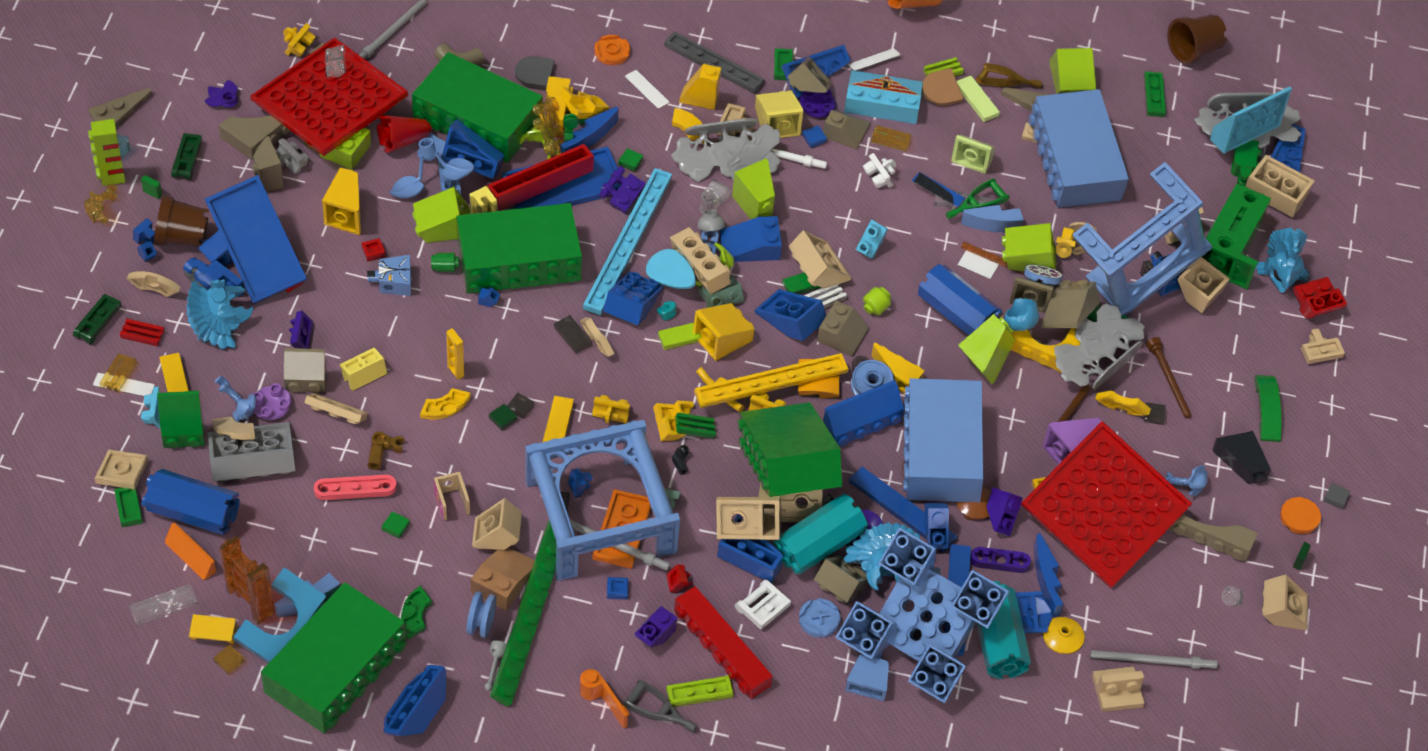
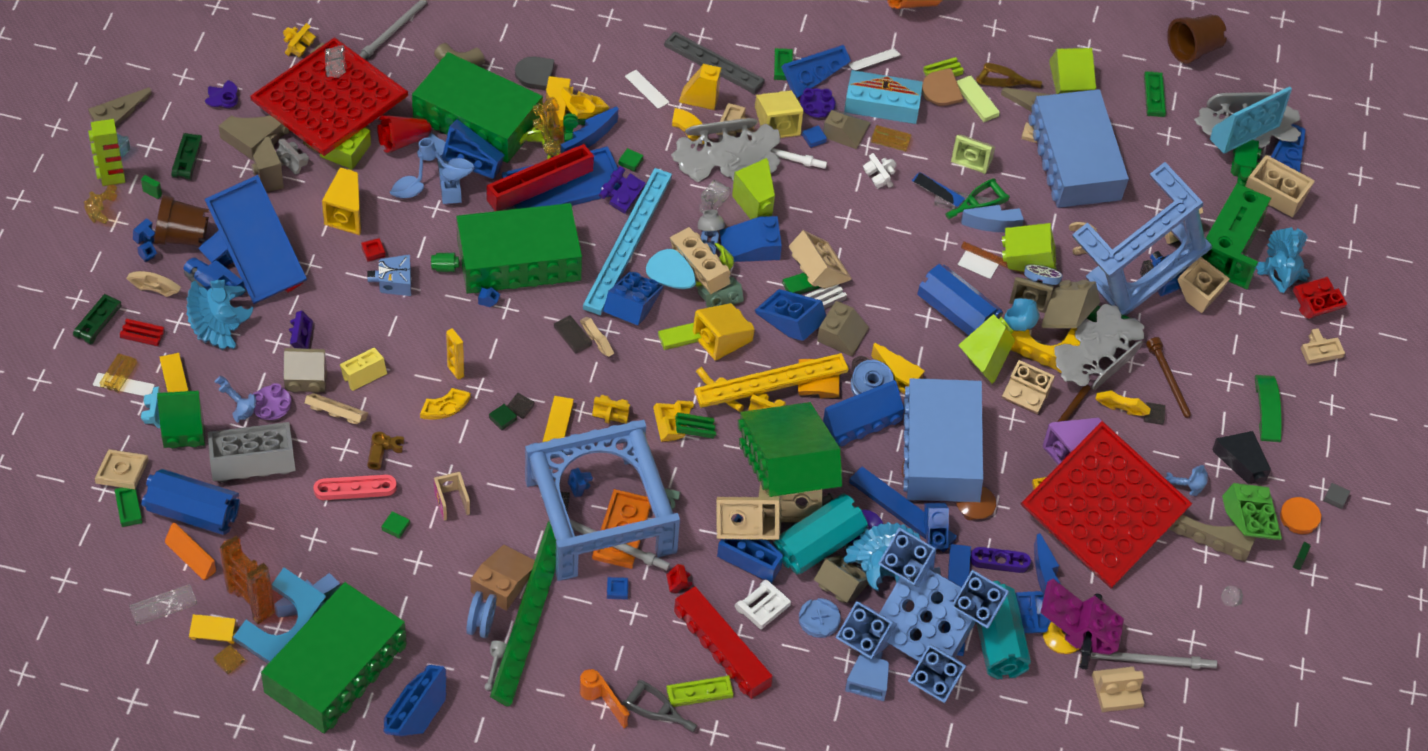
tan tile [212,417,255,440] -> none
green tile [401,586,432,640] -> none
lime slope [412,187,471,243] -> none
light yellow hinge [470,186,498,214] -> none
tan slope [472,498,522,550] -> none
orange tile [594,35,630,65] -> none
dark purple slope [634,606,677,648] -> none
teal piece [657,301,677,320] -> none
black arm [672,445,689,475] -> none
dark tan slope [787,56,833,93] -> none
medium azure hips [856,219,888,259] -> none
lime head [863,287,891,315] -> none
dark purple slope [986,488,1023,536] -> none
yellow hips [1056,227,1076,258] -> none
tan slope [1262,574,1308,630] -> none
none -> tan brick [1002,360,1055,414]
none -> magenta piece [1040,579,1124,670]
none -> bright green slope [1222,483,1282,540]

